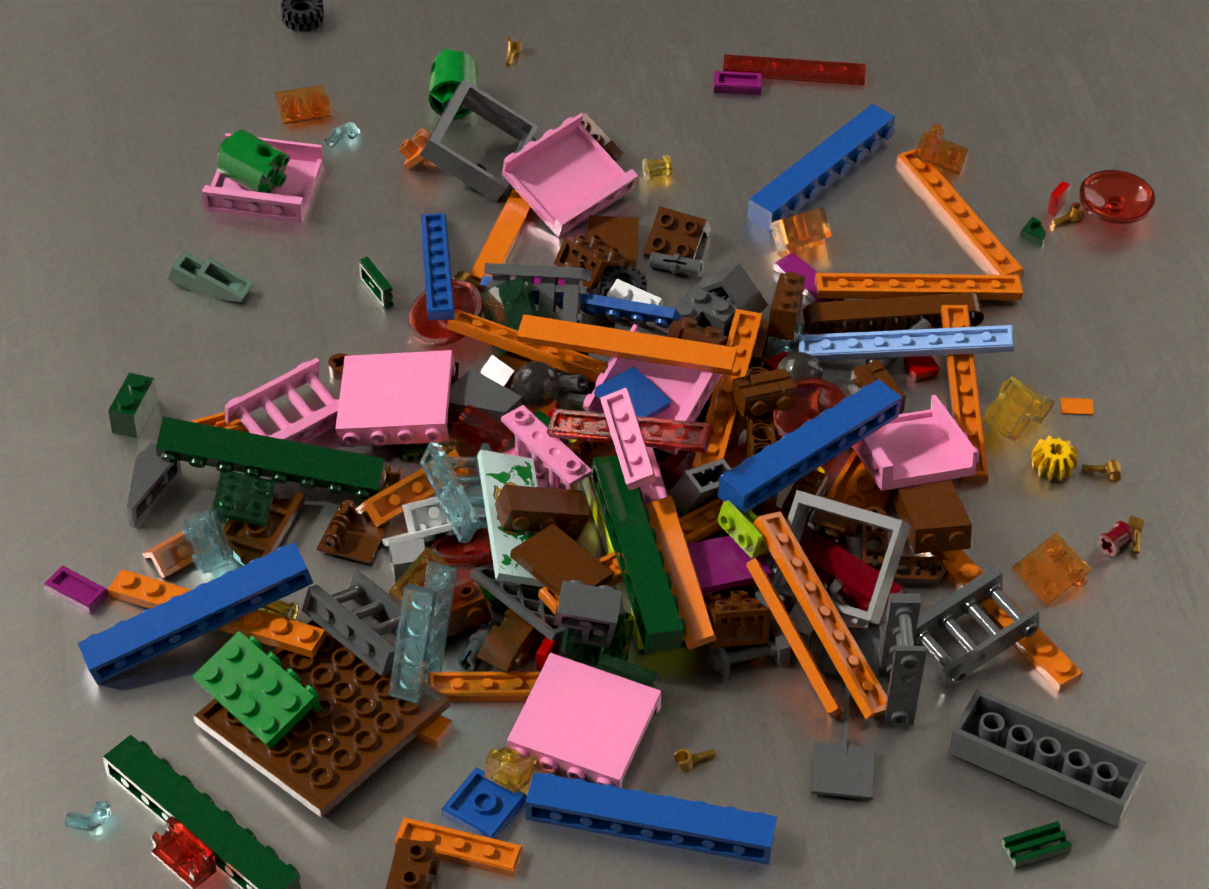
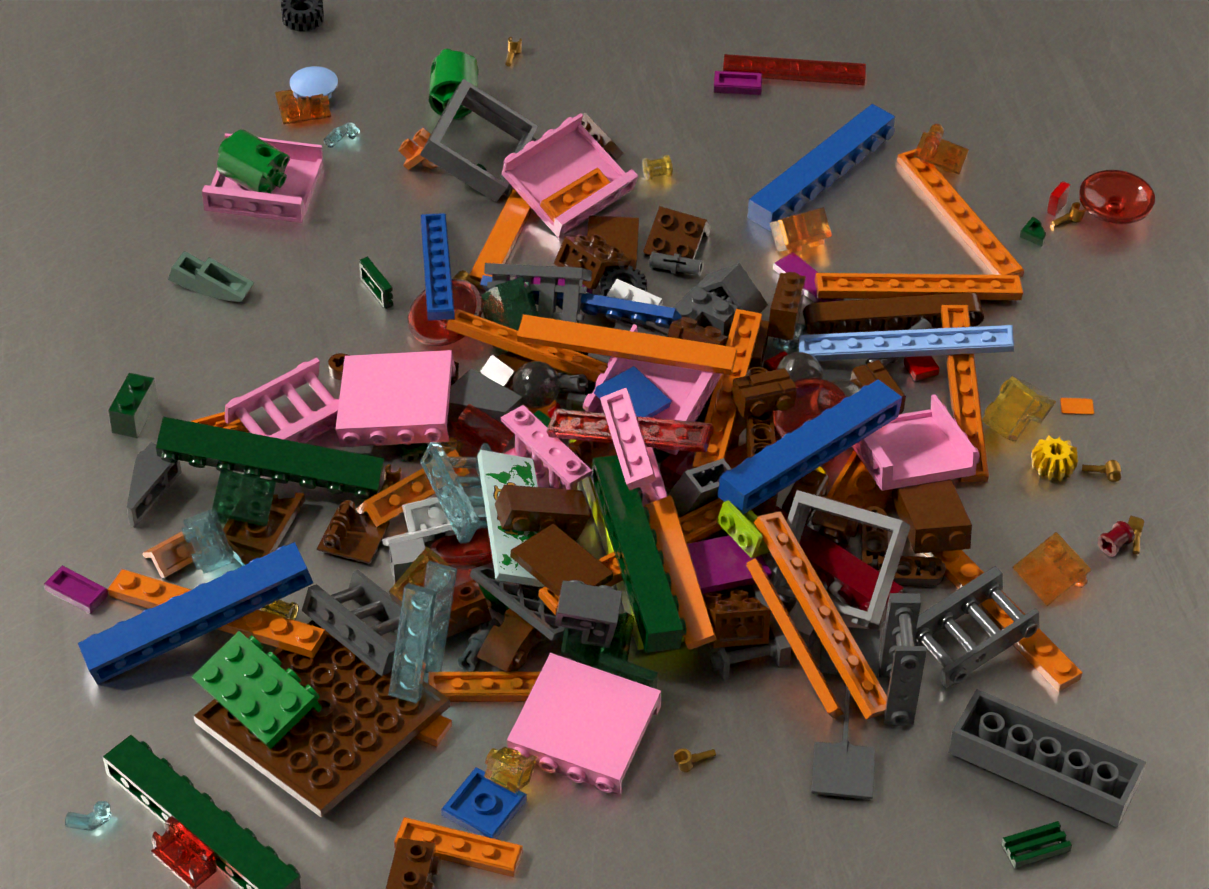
blue brick [525,772,777,865] -> none
red tile [536,637,559,671] -> none
none -> light blue dish [290,66,338,101]
none -> orange tile [539,167,611,222]

